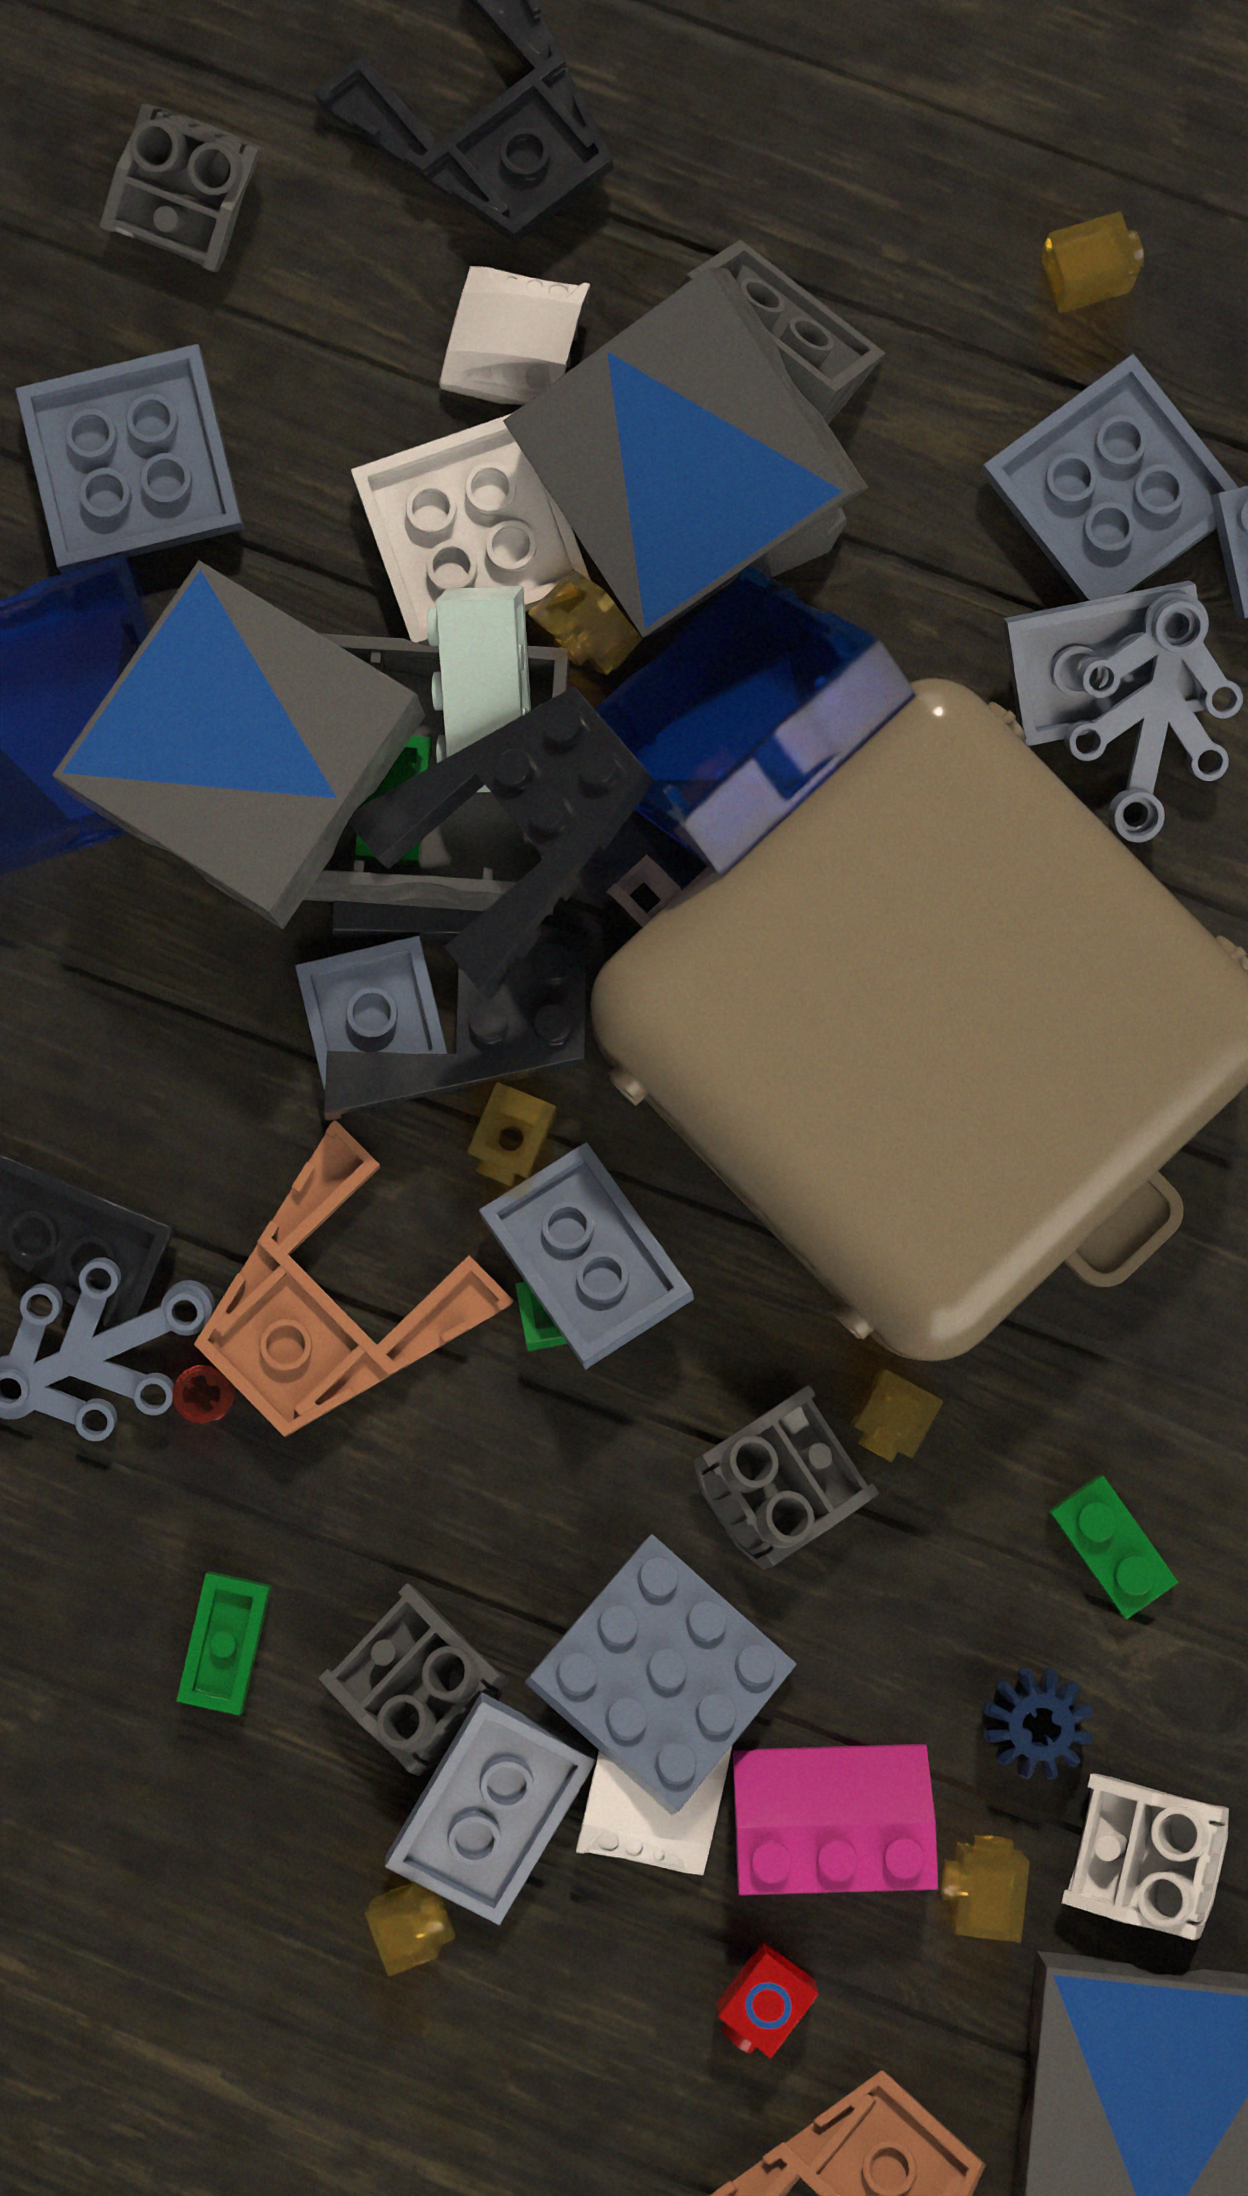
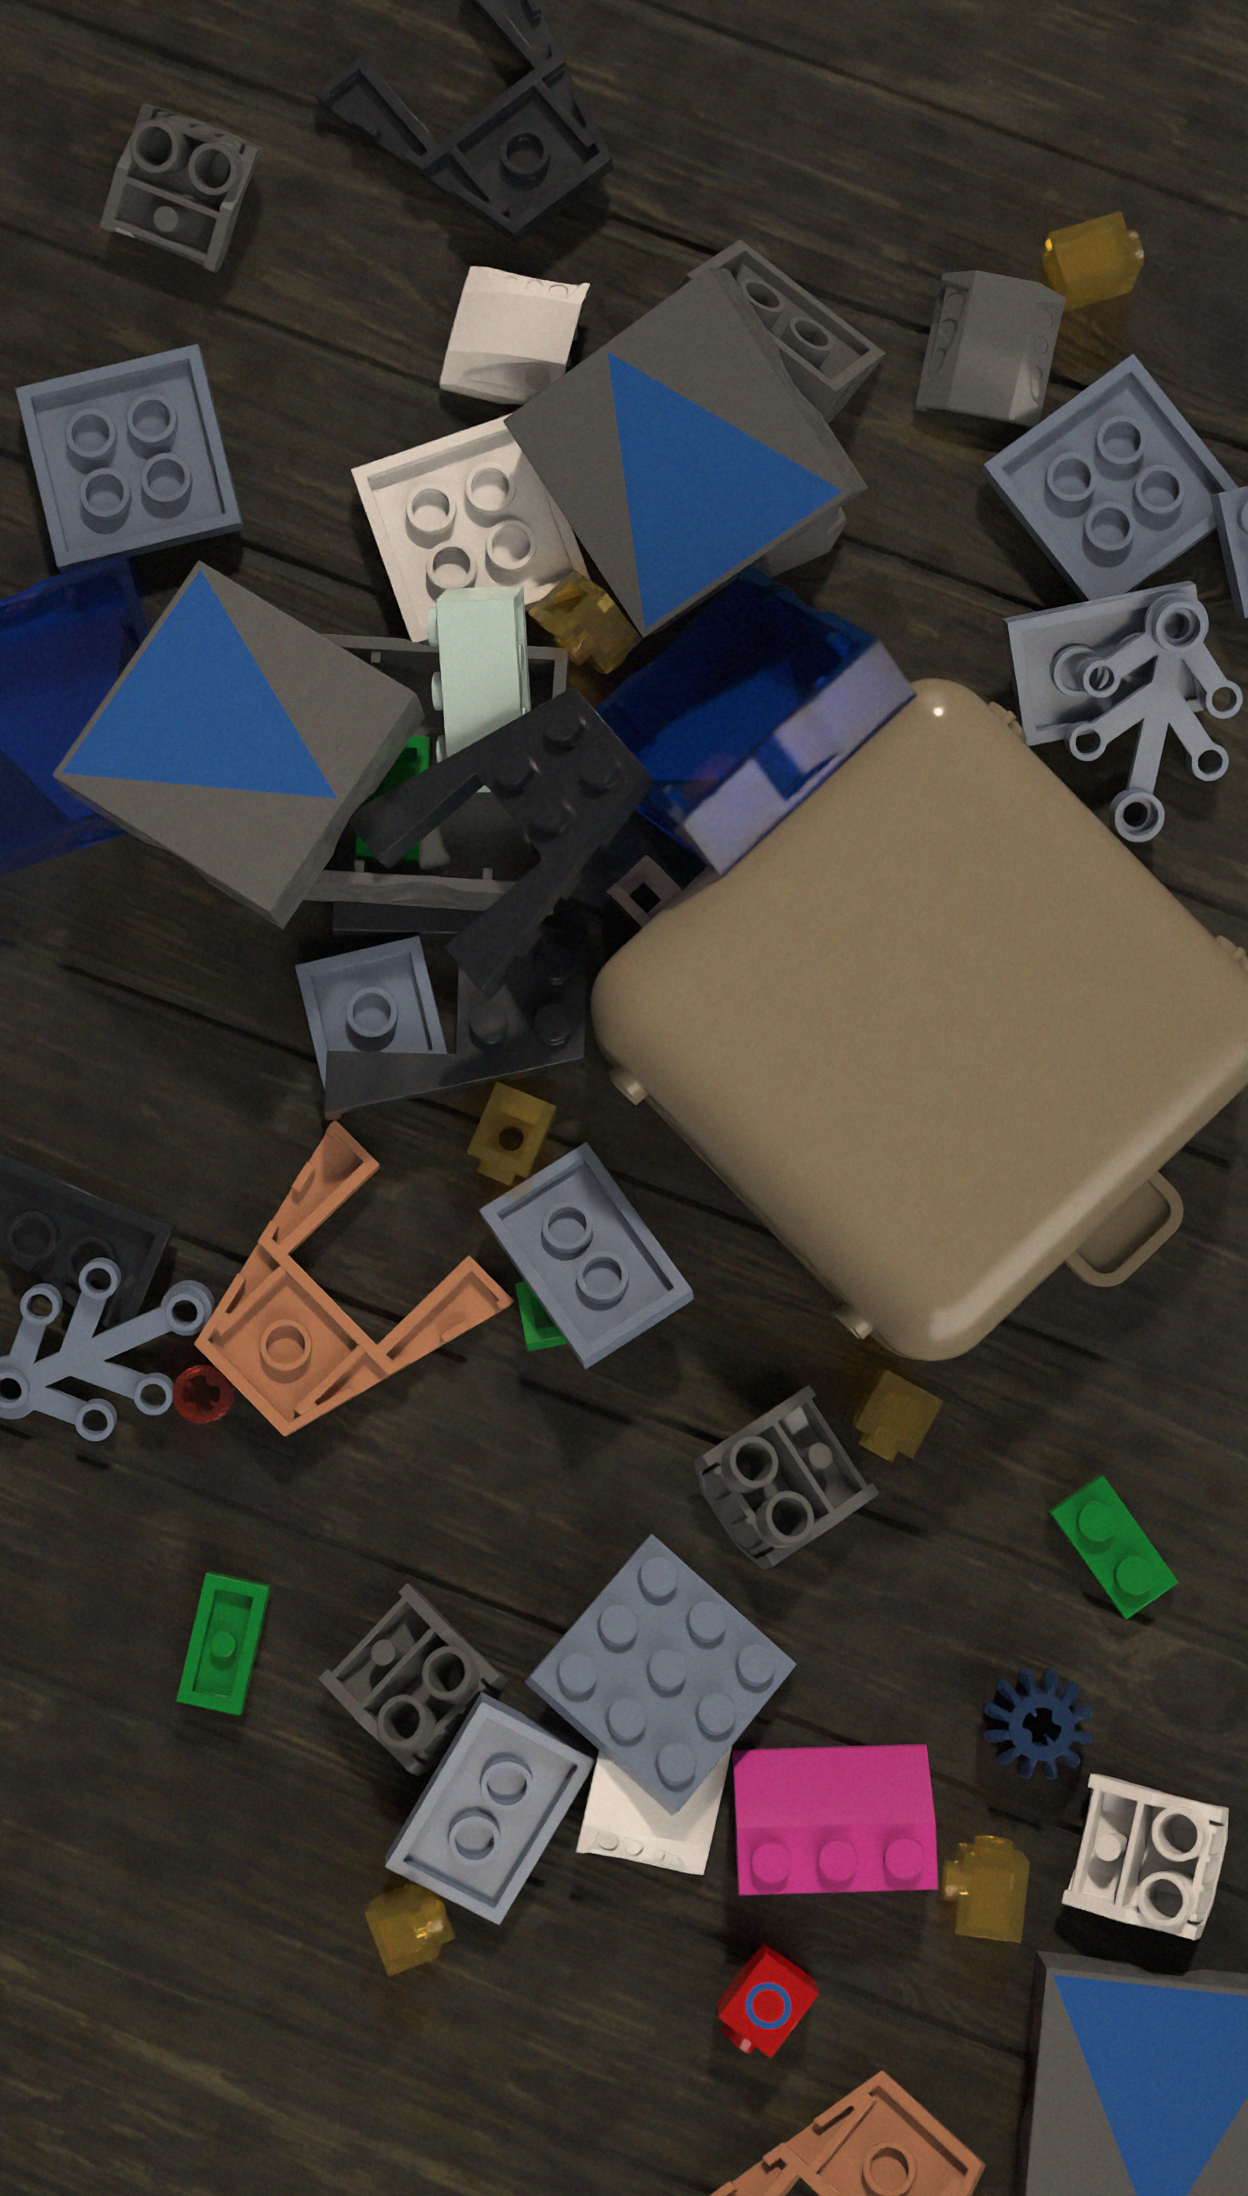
none -> dark grey slope [914,270,1066,432]

